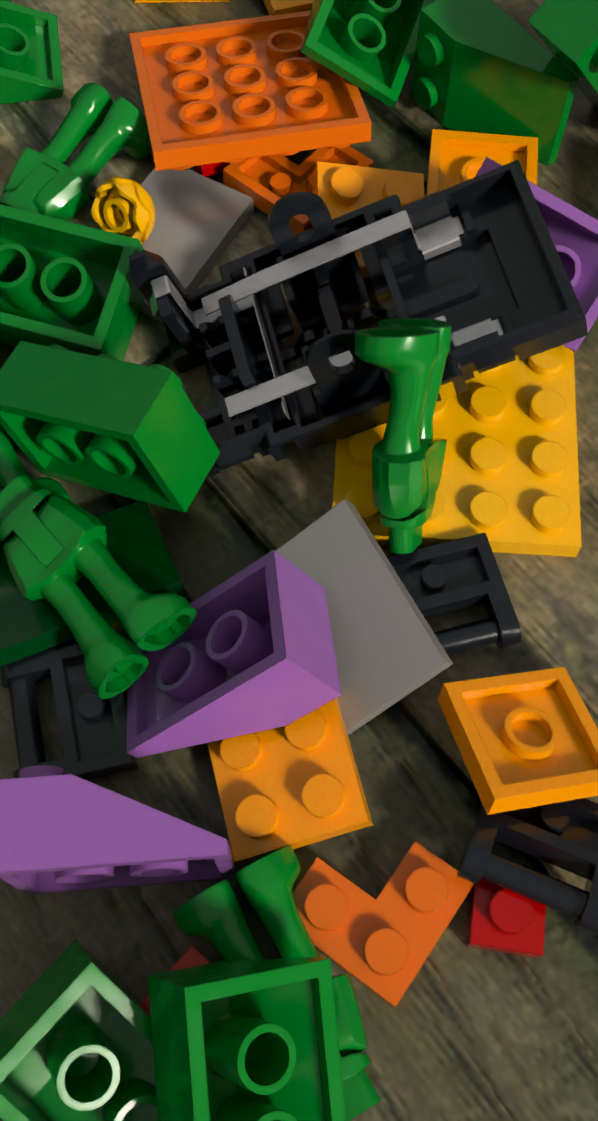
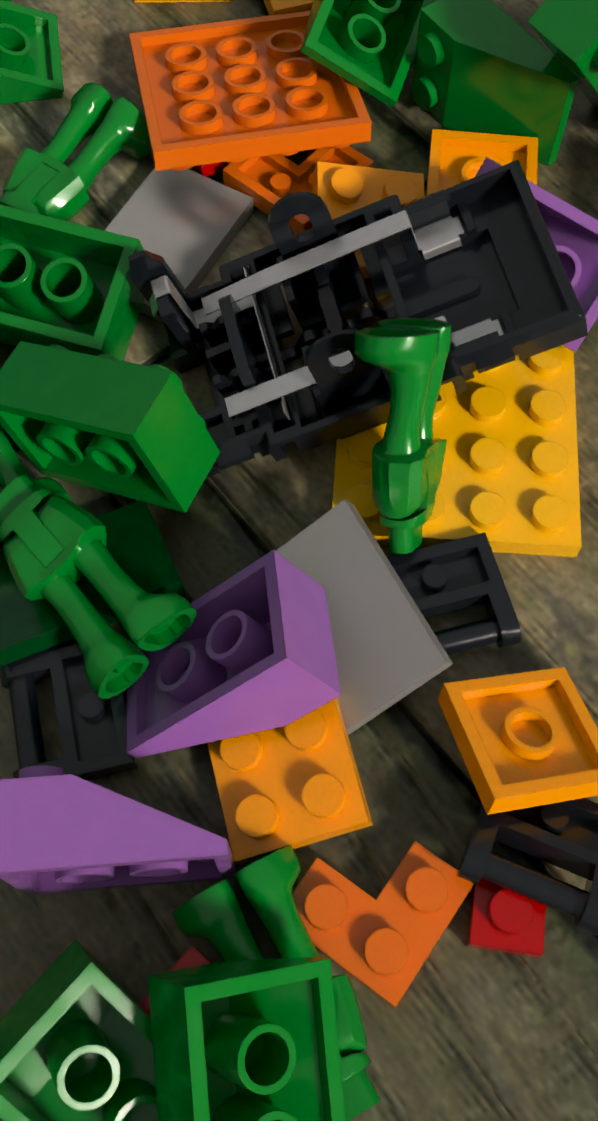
yellow plate [91,176,156,244] -> none

